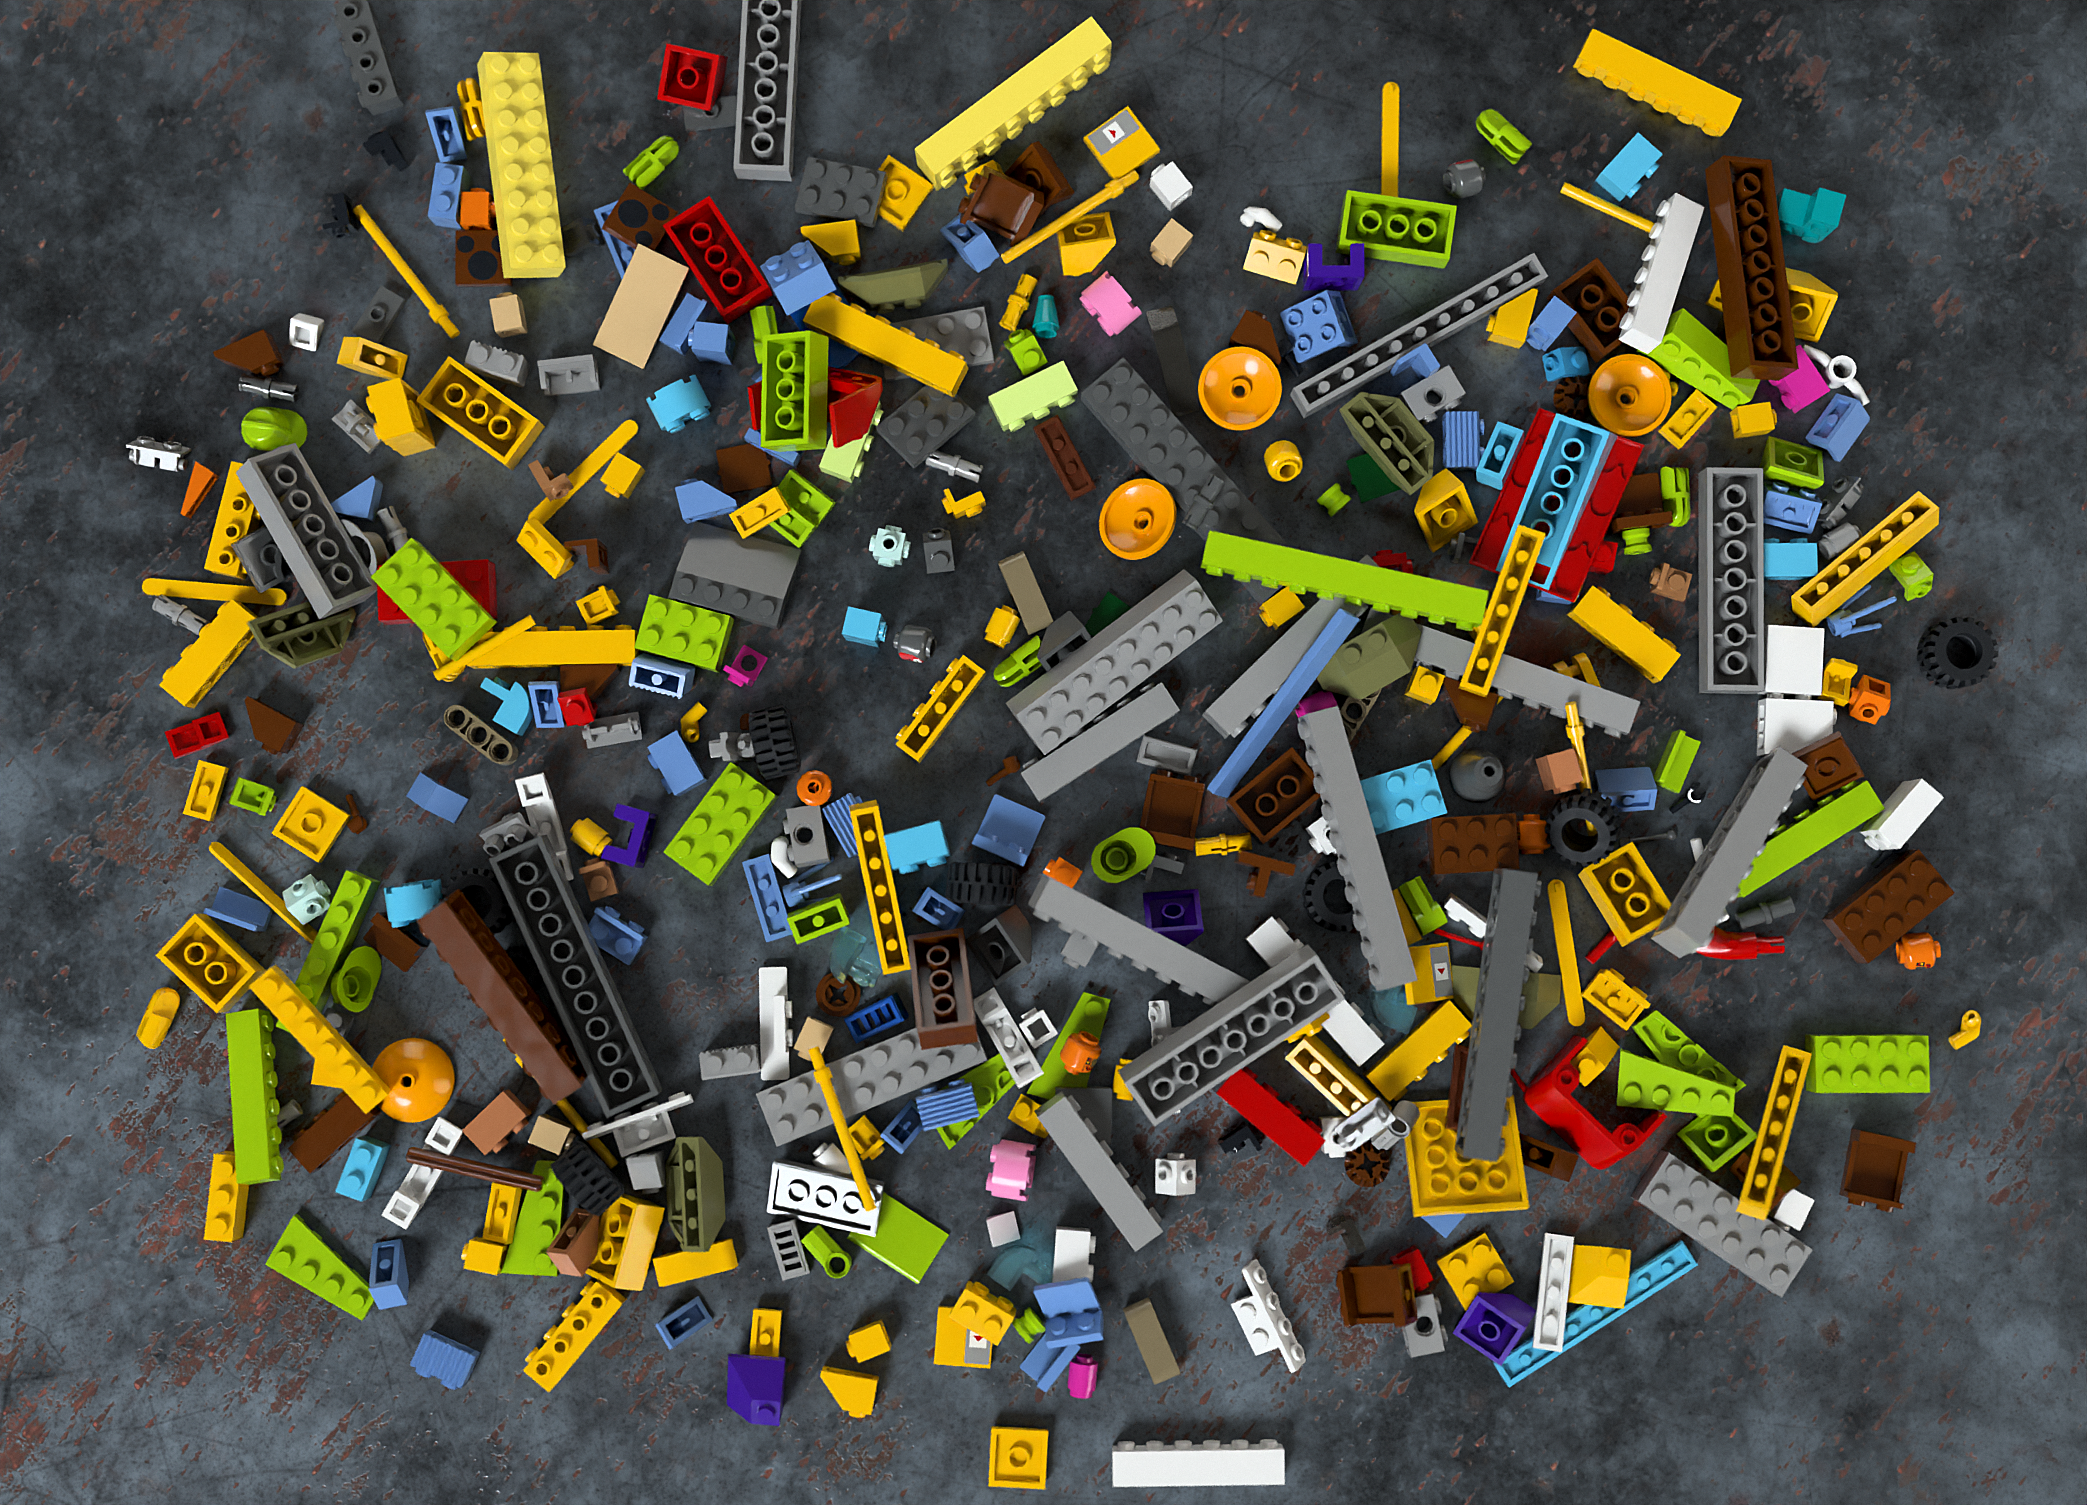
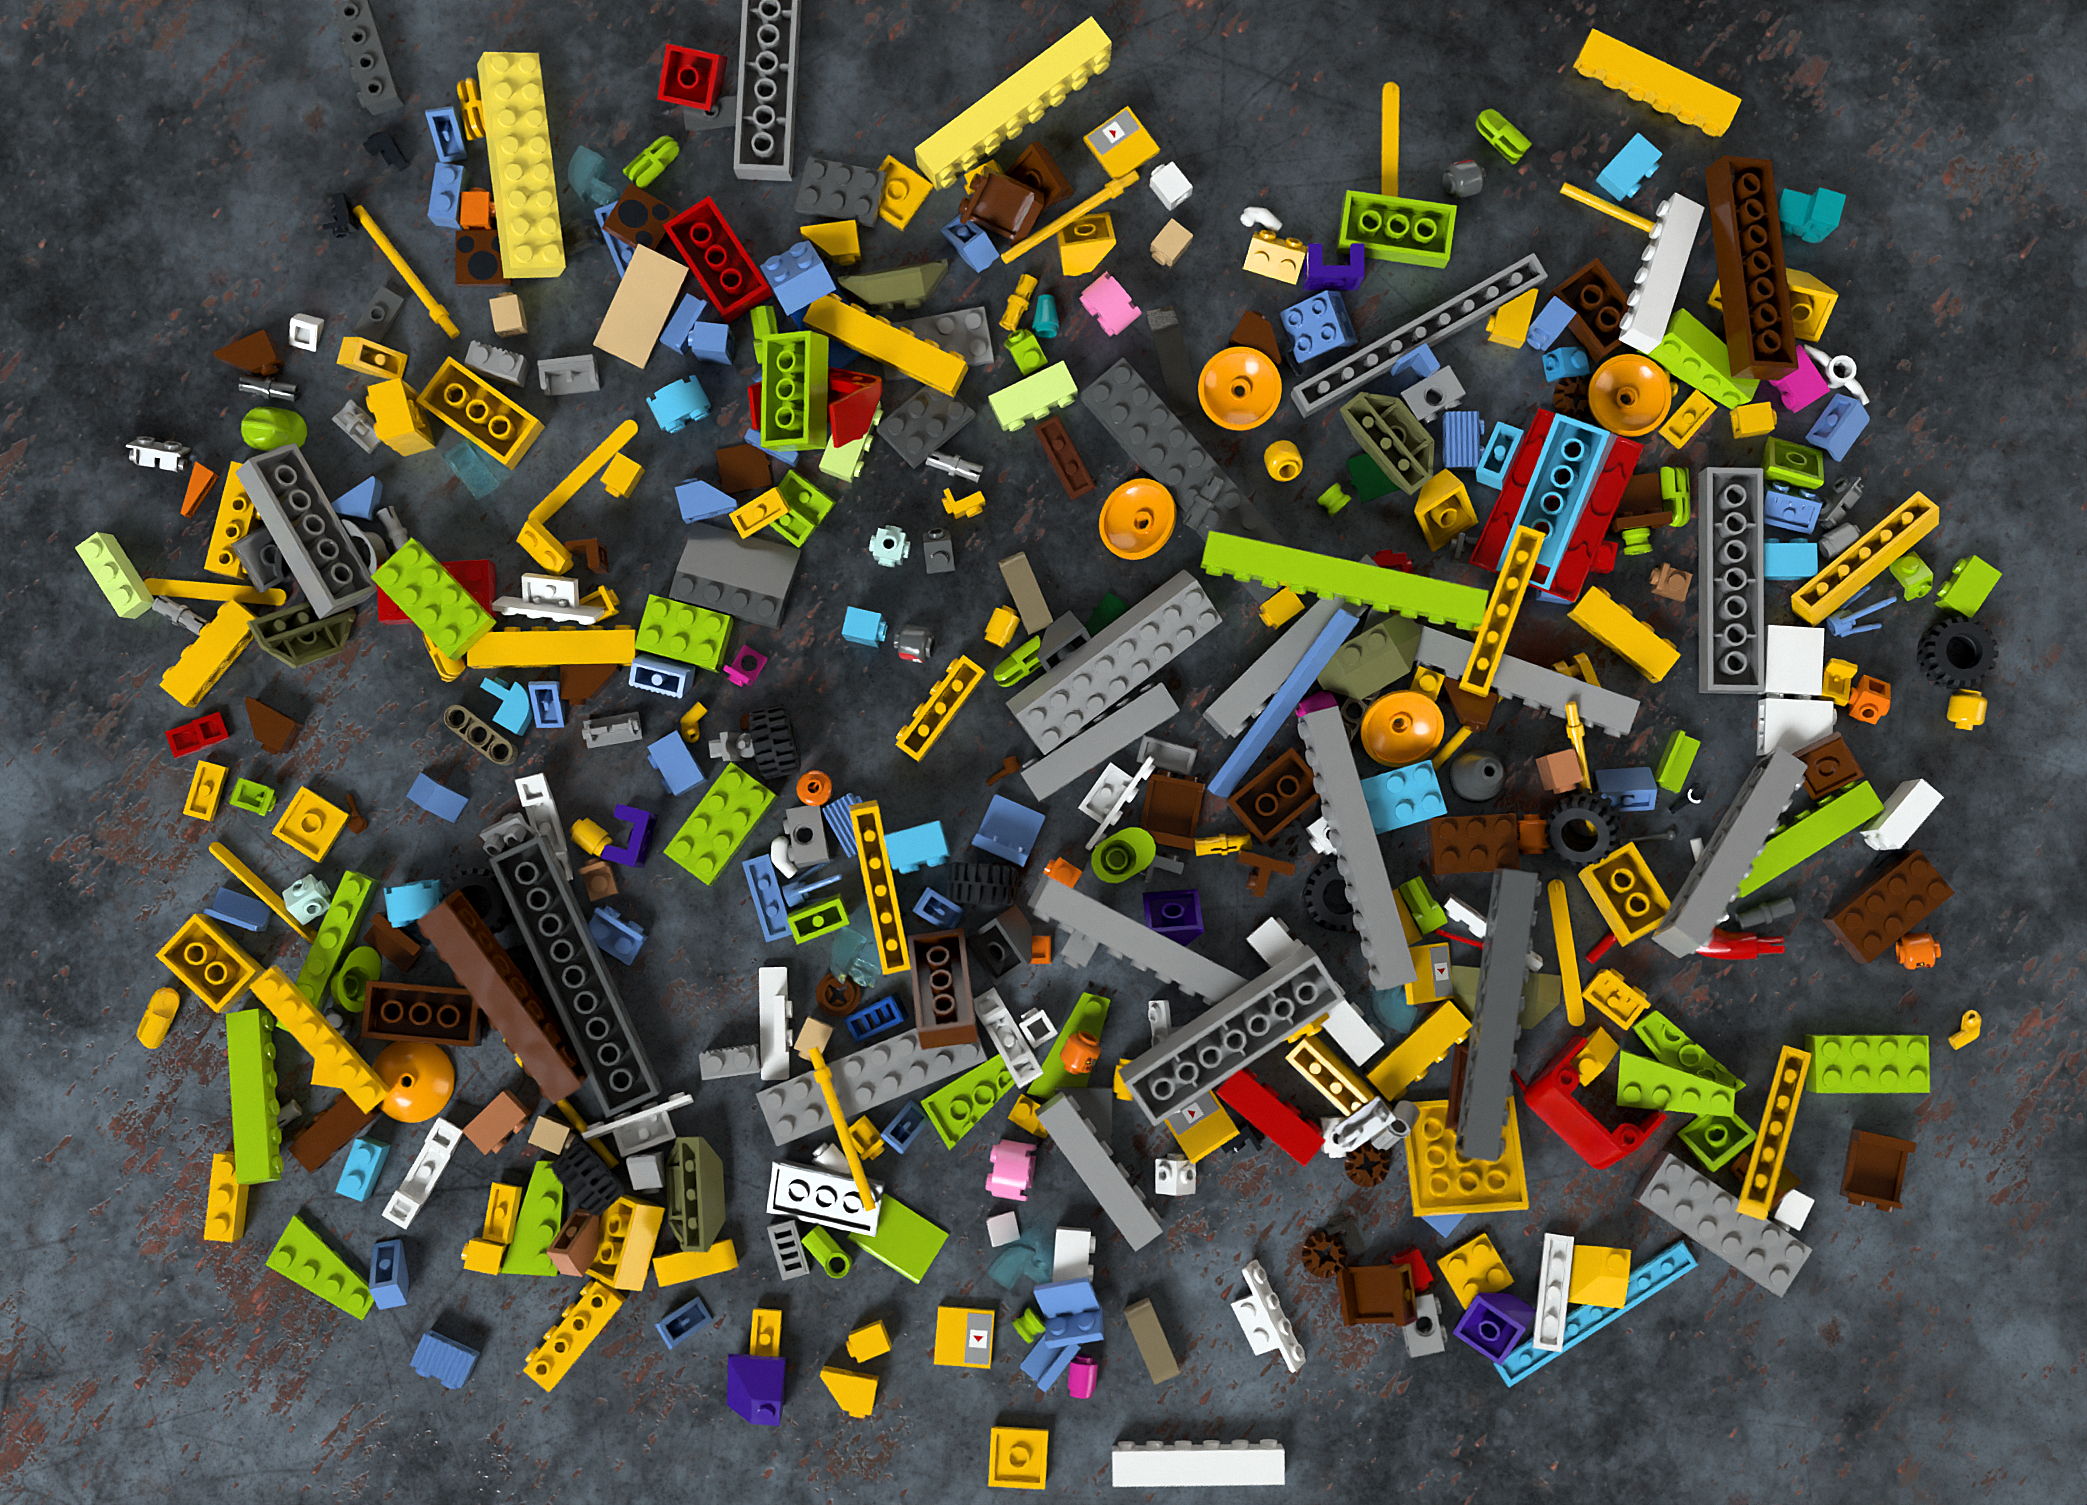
reddish brown axle [406,1147,544,1192] -> none
yellow bar [433,615,536,681] -> none
medium nougat bracket [528,459,574,502] -> none
red bracket [557,687,598,727] -> none
medium blue brick [916,1078,980,1131] -> none
yellow bracket [949,1281,1017,1346] -> none
reddish brown slope [1519,1133,1579,1182] -> none
none -> yellowish green brick [75,532,155,619]
none -> reddish brown brick [361,980,485,1047]
none -> clear light blue brick [441,439,501,501]
none -> white bracket [492,573,605,624]
none -> clear light blue brick [568,145,621,206]
none -> orange tile [1029,936,1051,964]
none -> white bracket [1078,755,1155,851]
none -> yellow tile [1164,1089,1240,1164]
none -> reddish brown gear [1302,1232,1347,1278]
none -> light orange dish [1360,690,1444,768]
none -> lime brick [1934,555,2002,618]
none -> yellow head [1947,689,1988,730]

